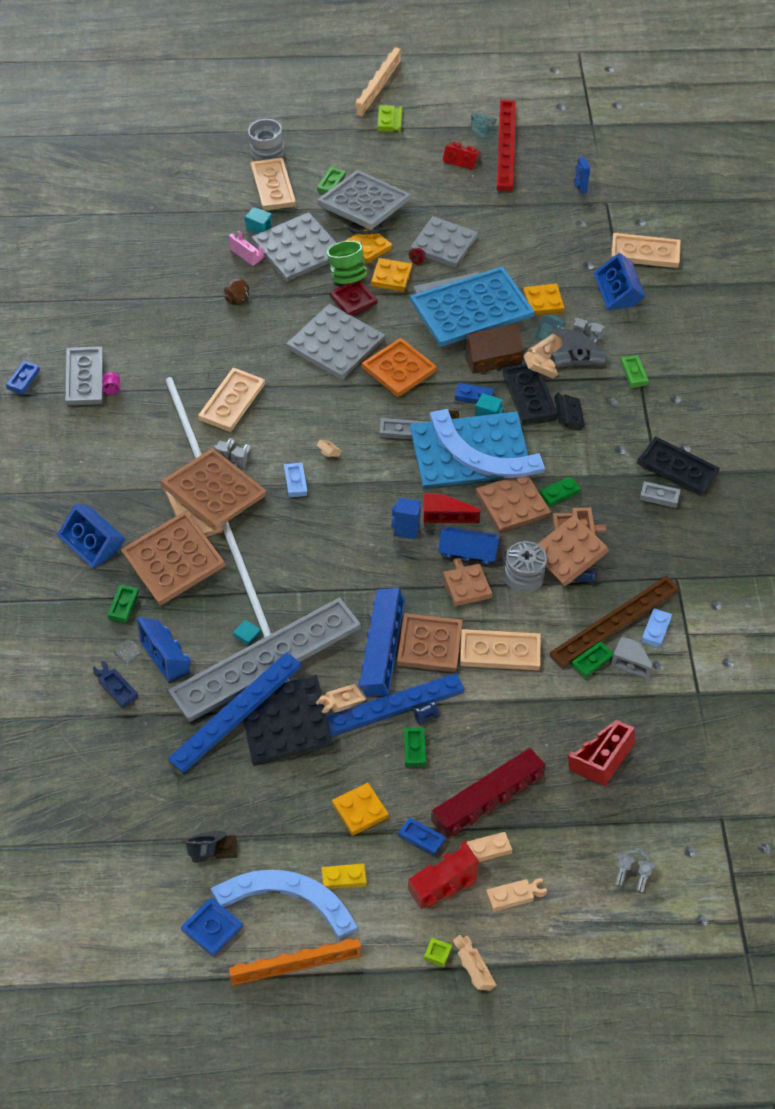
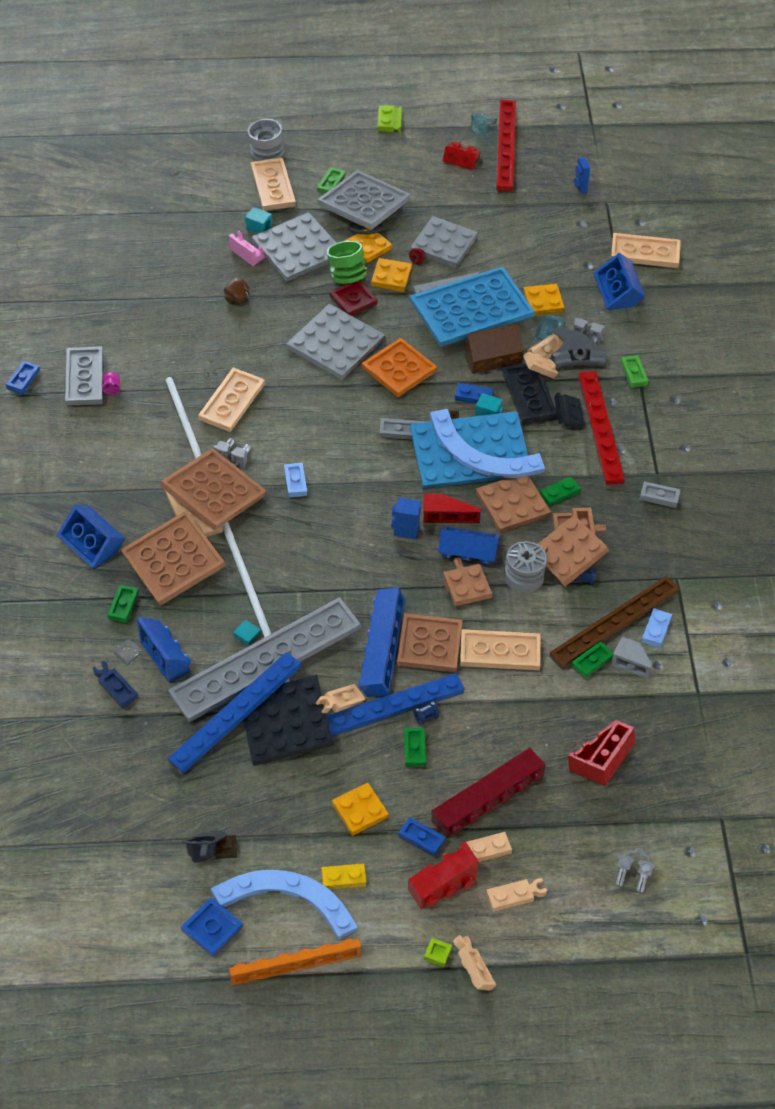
light nougat plate [316,439,342,457] -> none
light nougat plate [355,47,401,117] -> none
black plate [637,436,720,496] -> none
none -> red plate [578,371,625,485]

